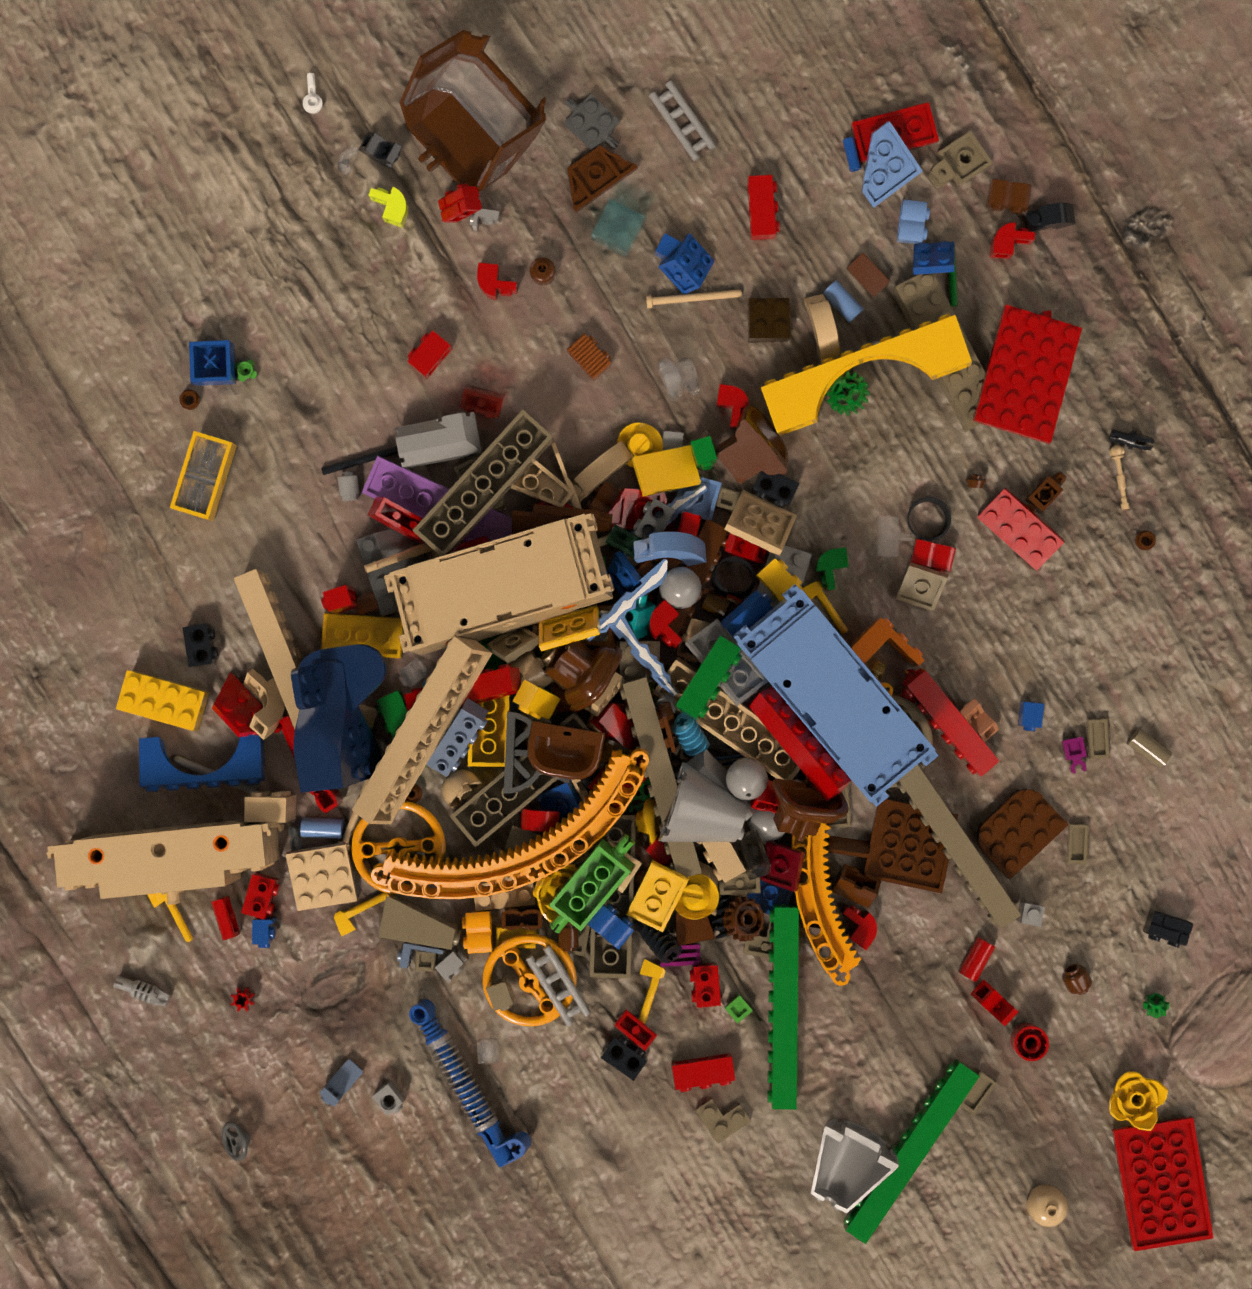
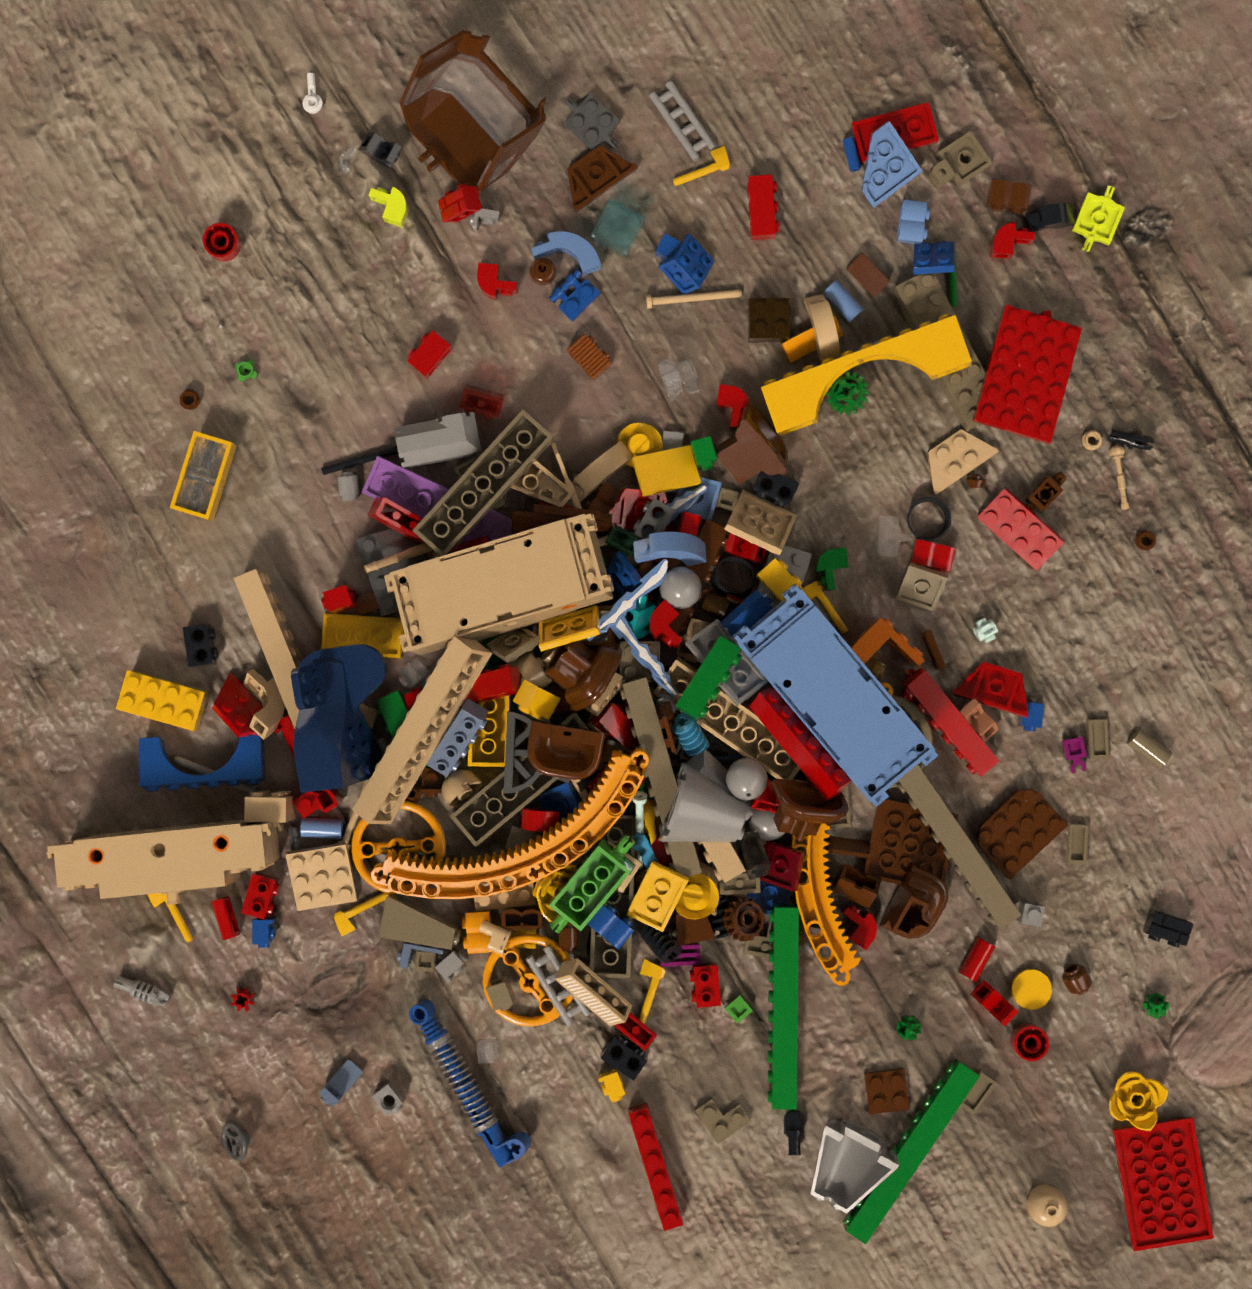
blue brick [189,340,236,386] -> none
red brick [671,1053,736,1092] -> none
none -> red piece [203,223,241,262]
none -> red brick [293,792,320,819]
none -> reddish brown bracket [421,768,443,797]
none -> tan piece [479,920,511,954]
none -> medium blue arch [531,231,602,276]
none -> blue plate [548,269,600,322]
none -> tan brick [555,958,633,1026]
none -> yellow brick [598,1068,626,1102]
none -> red brick [628,1103,683,1231]
none -> light aqua bar [633,791,647,870]
none -> dark azure piece [633,833,659,870]
none -> yellow piece [673,146,730,186]
none -> light orange slope [781,316,843,363]
none -> black arm [784,1110,804,1155]
none -> reddish brown plate [864,1068,910,1114]
none -> reddish brown piece [879,865,949,939]
none -> green gear [897,1015,922,1041]
none -> reddish brown tile [921,630,946,670]
none -> tan wing [927,429,999,496]
none -> red wing [953,662,1029,718]
none -> light aqua gear [973,618,998,643]
none -> yellow tile [1011,969,1052,1010]
none -> neon yellow plate [1072,186,1125,252]
none -> tan plate [1082,430,1102,450]

